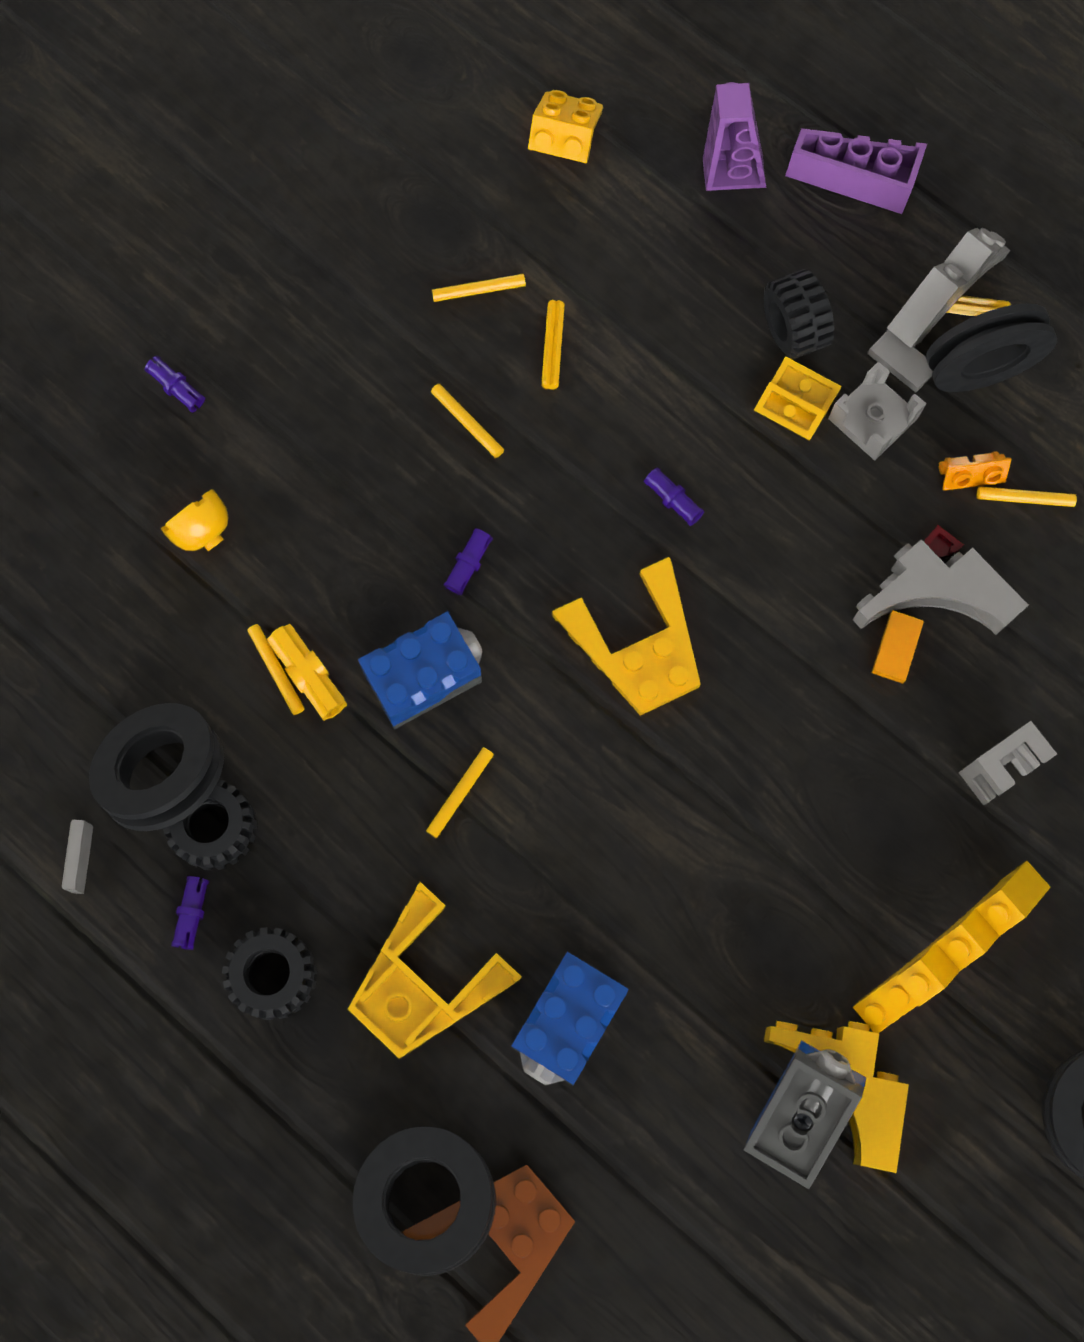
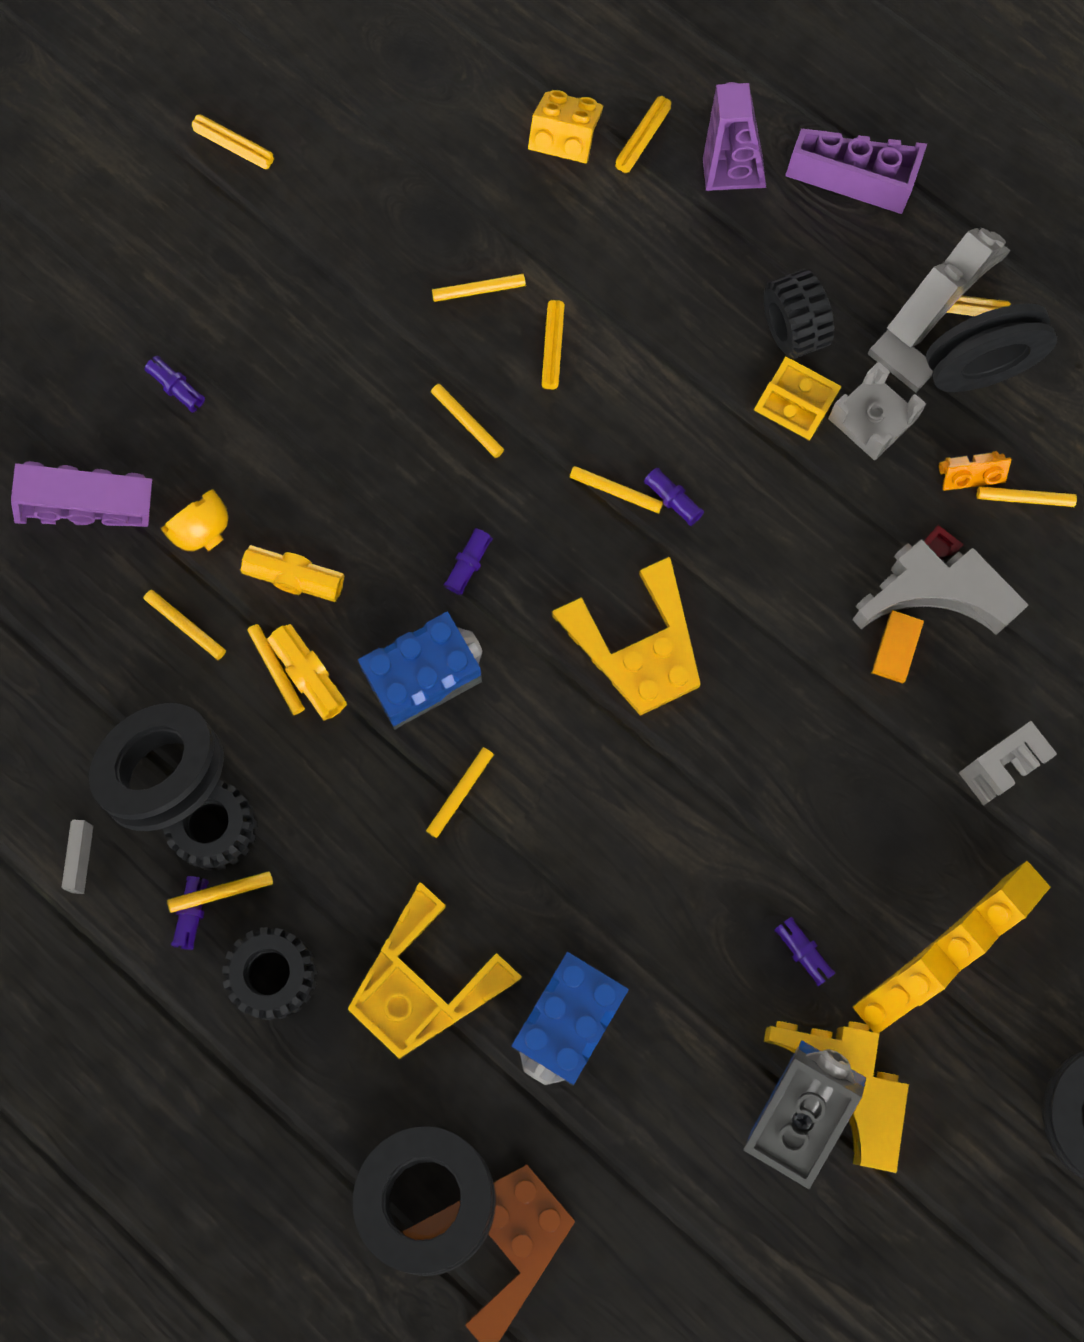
none -> medium lavender wedge [11,461,152,527]
none -> yellow bar [144,589,226,660]
none -> yellow bar [167,871,273,913]
none -> yellow axle [192,114,274,169]
none -> yellow piece [241,545,344,602]
none -> yellow bar [570,466,663,514]
none -> yellow axle [615,96,671,173]
none -> dark purple pin [774,917,836,986]

